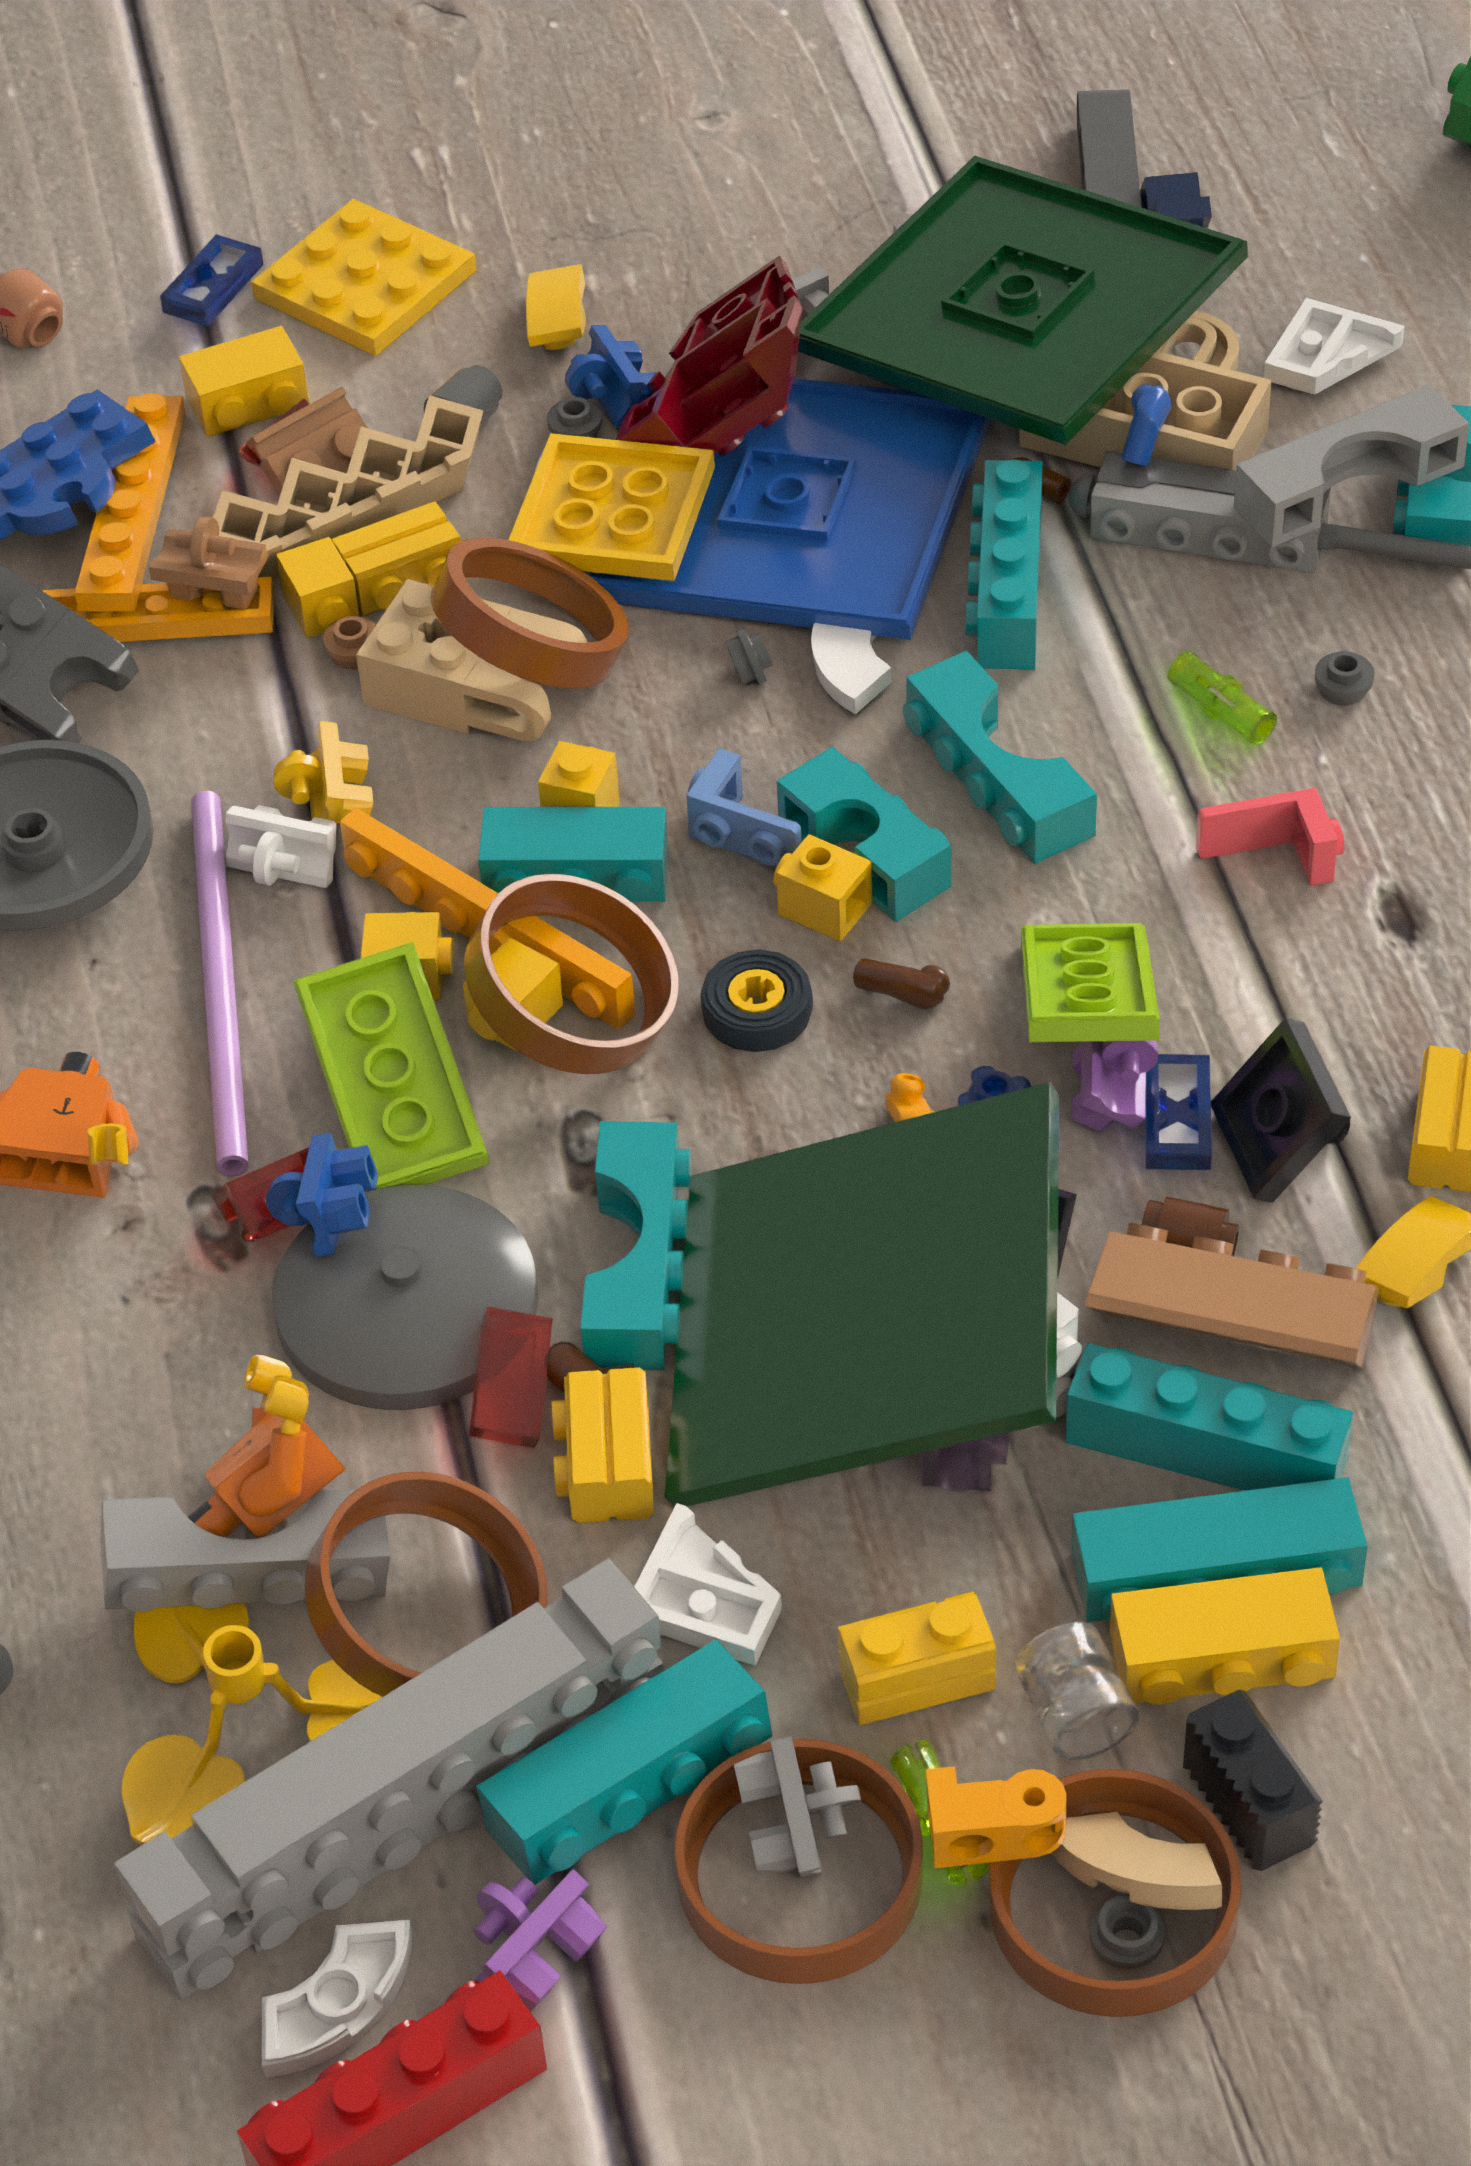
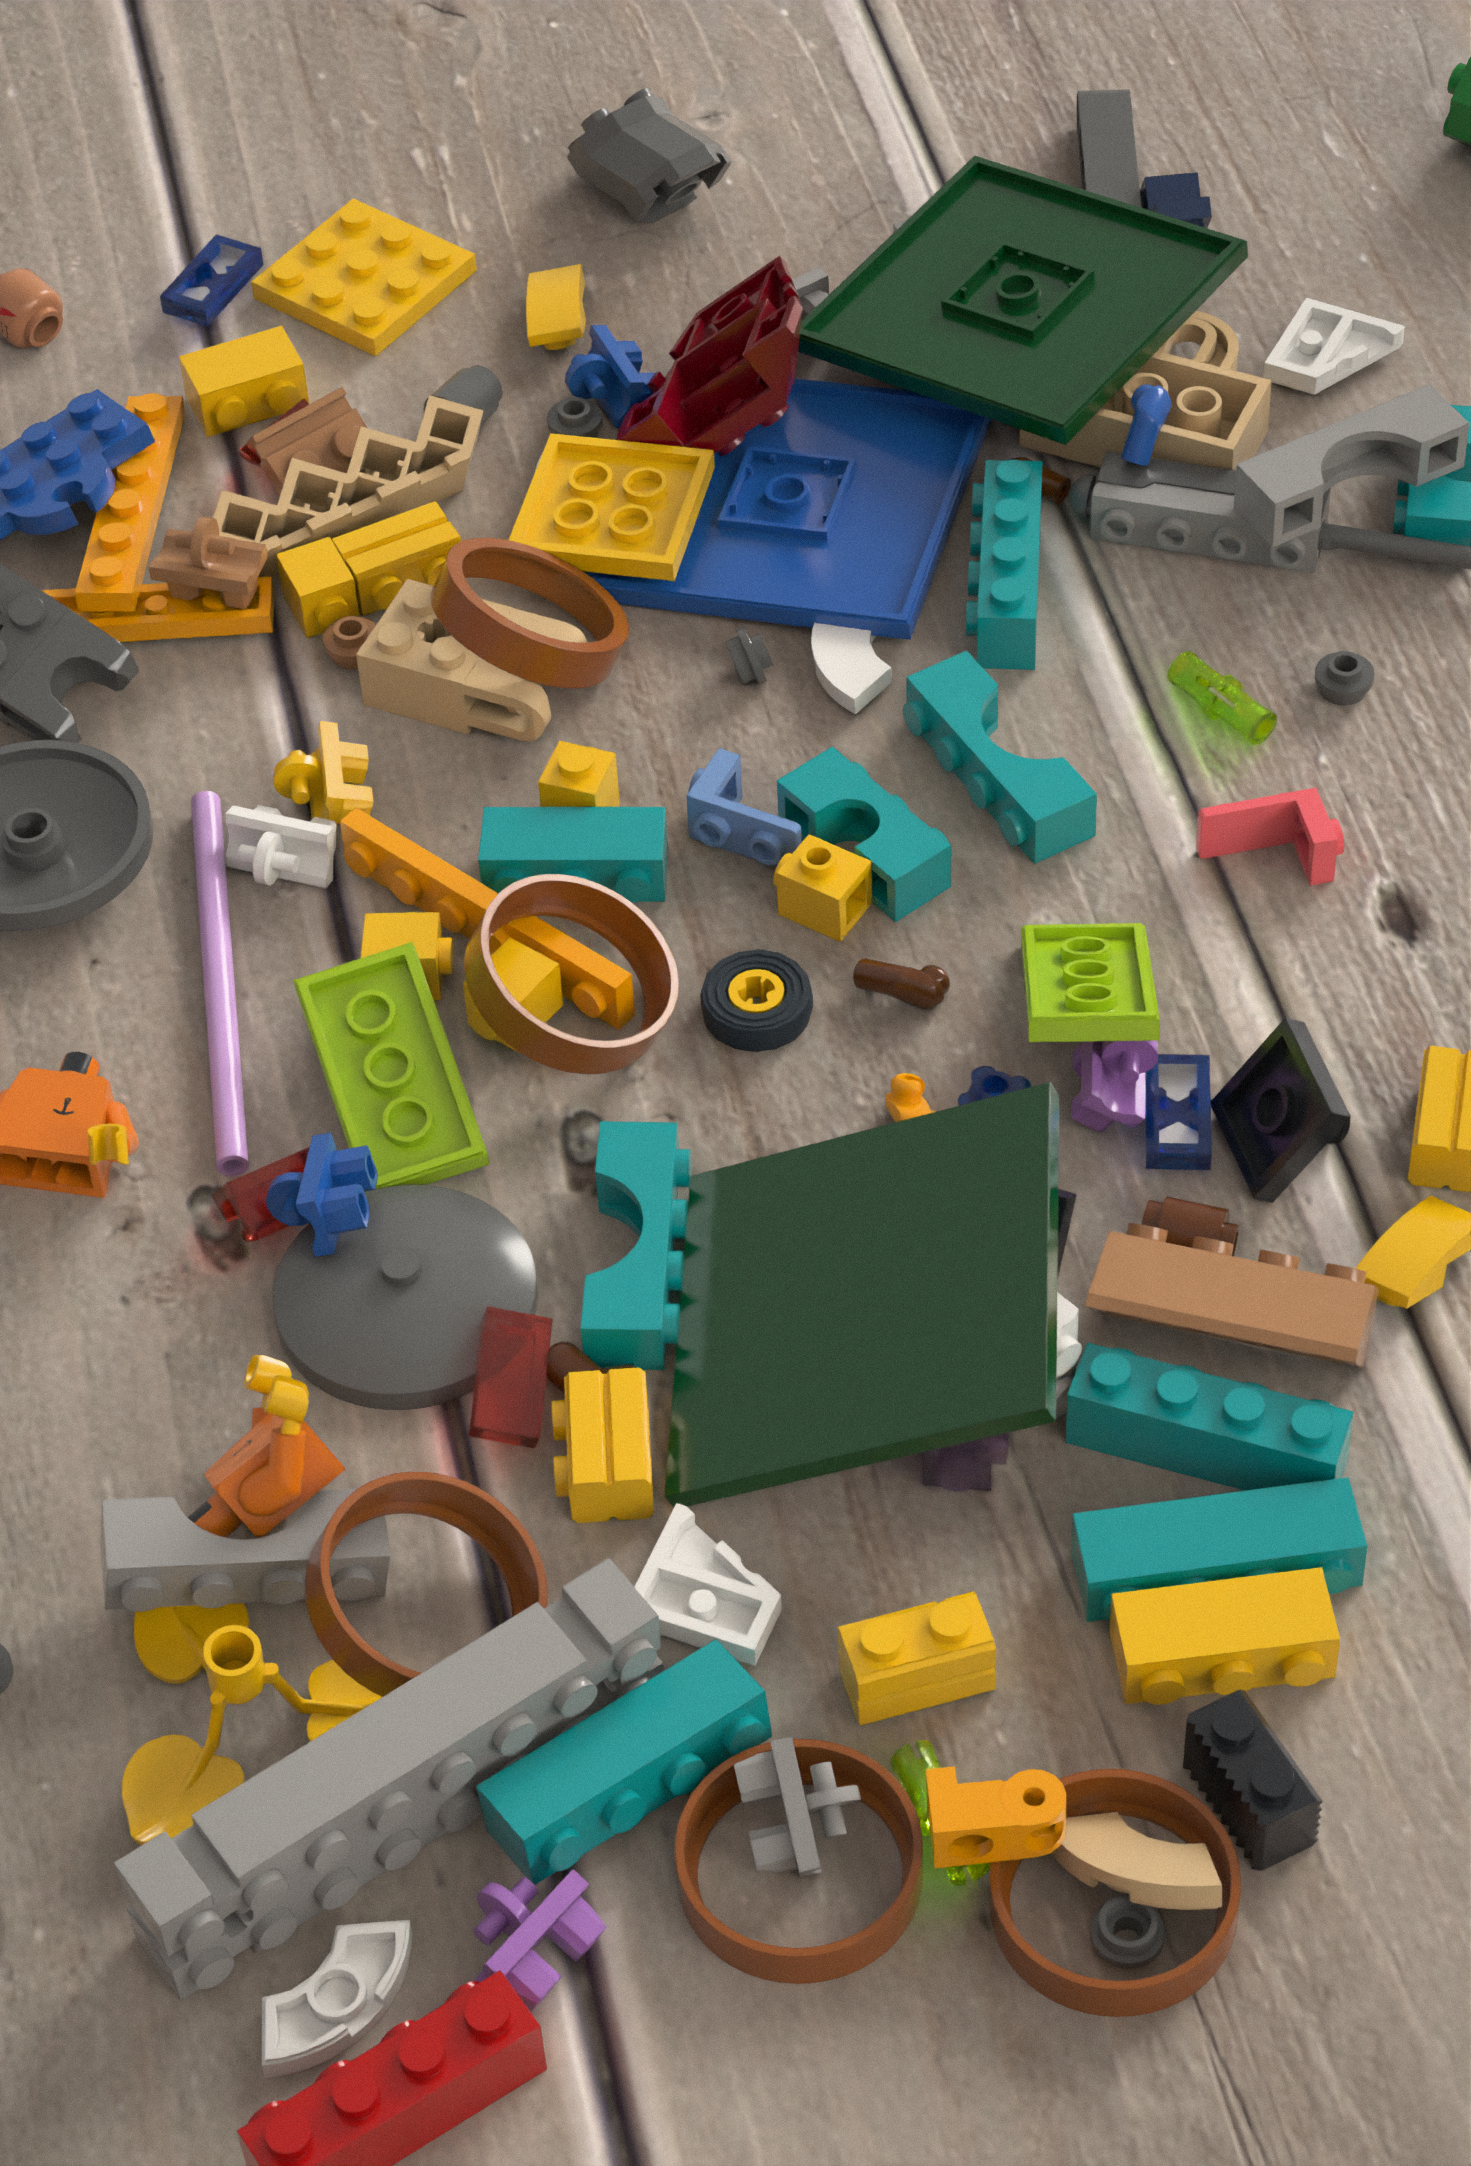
clear wheel [1015,1622,1139,1760] -> none
none -> dark grey brick [567,88,732,223]

